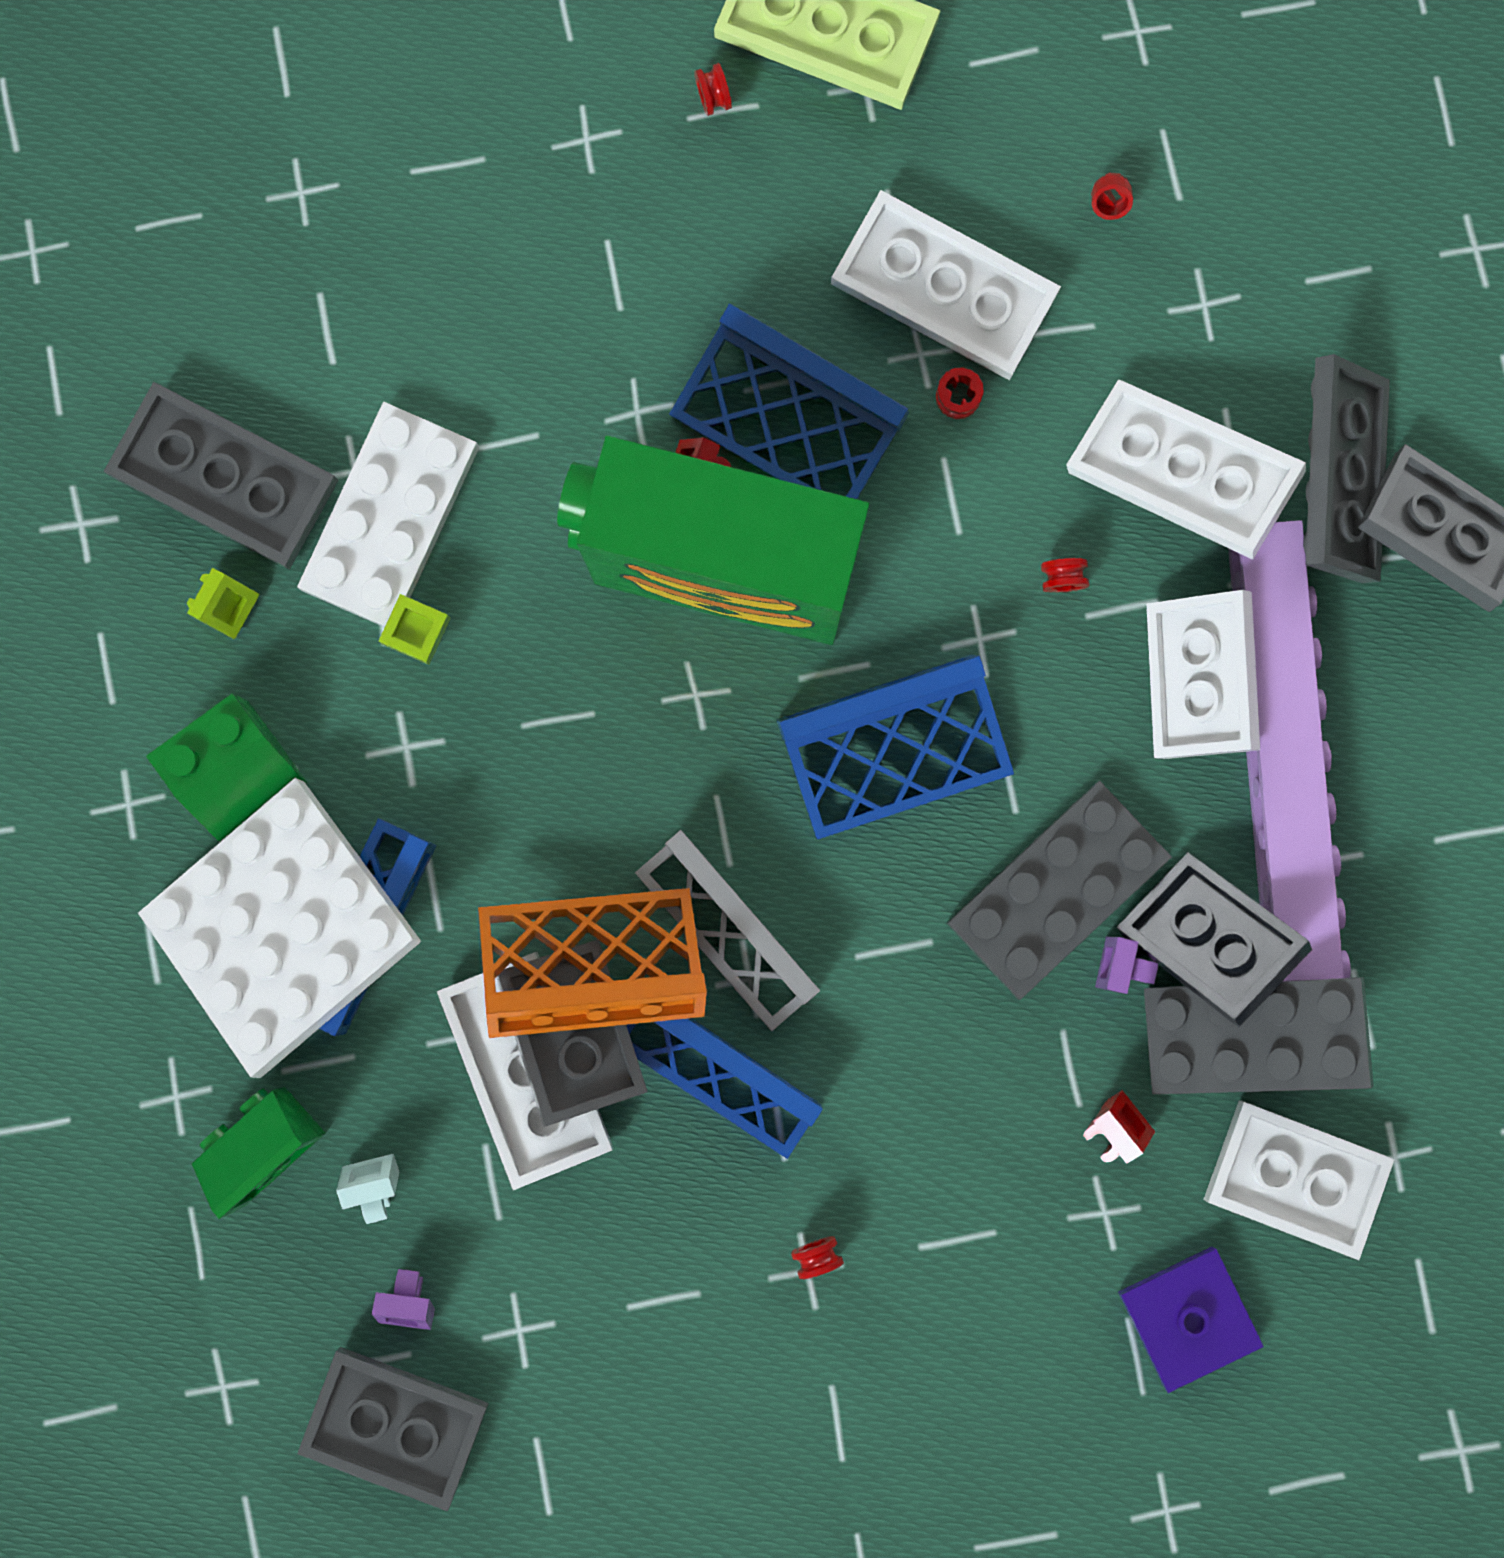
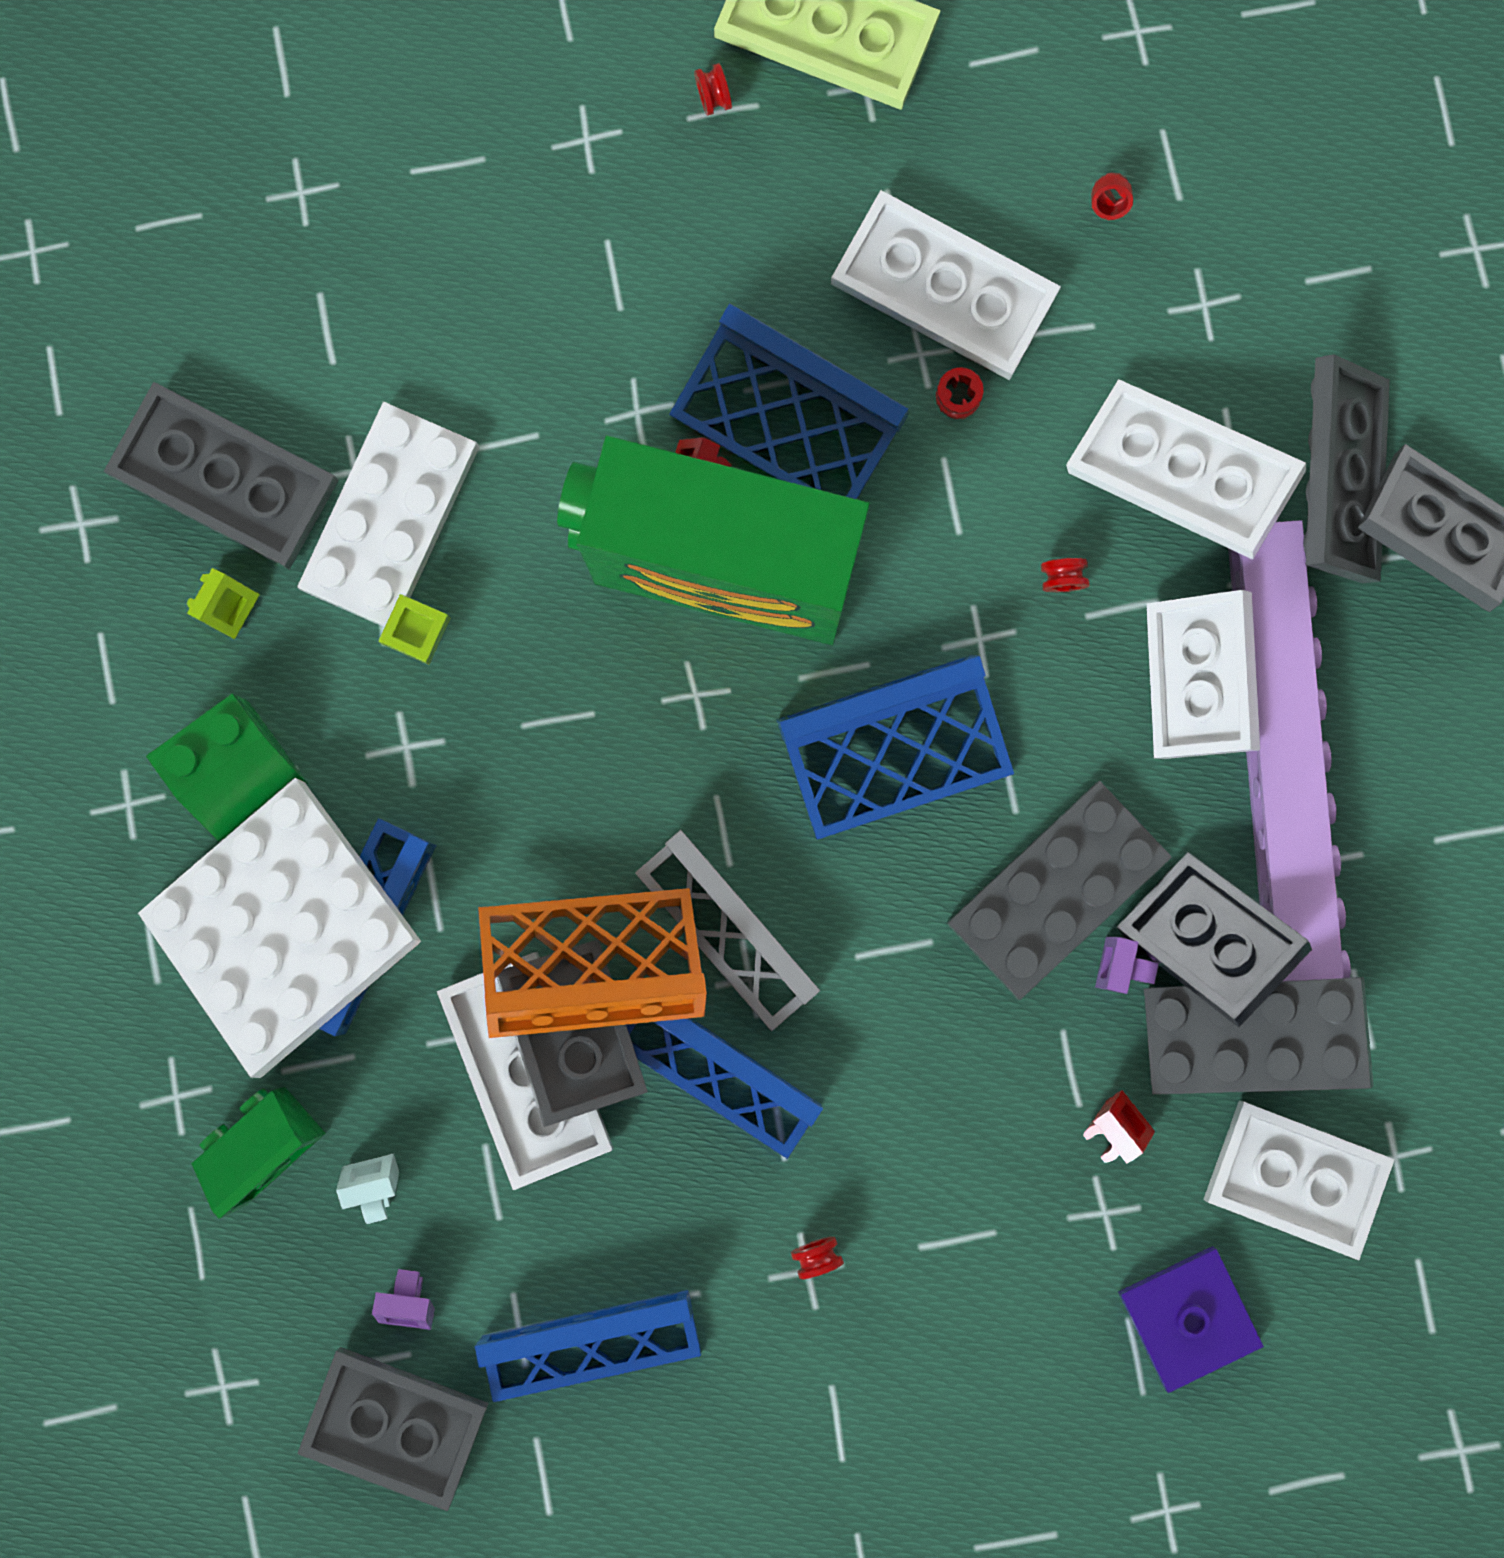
none -> blue fence [475,1290,702,1402]

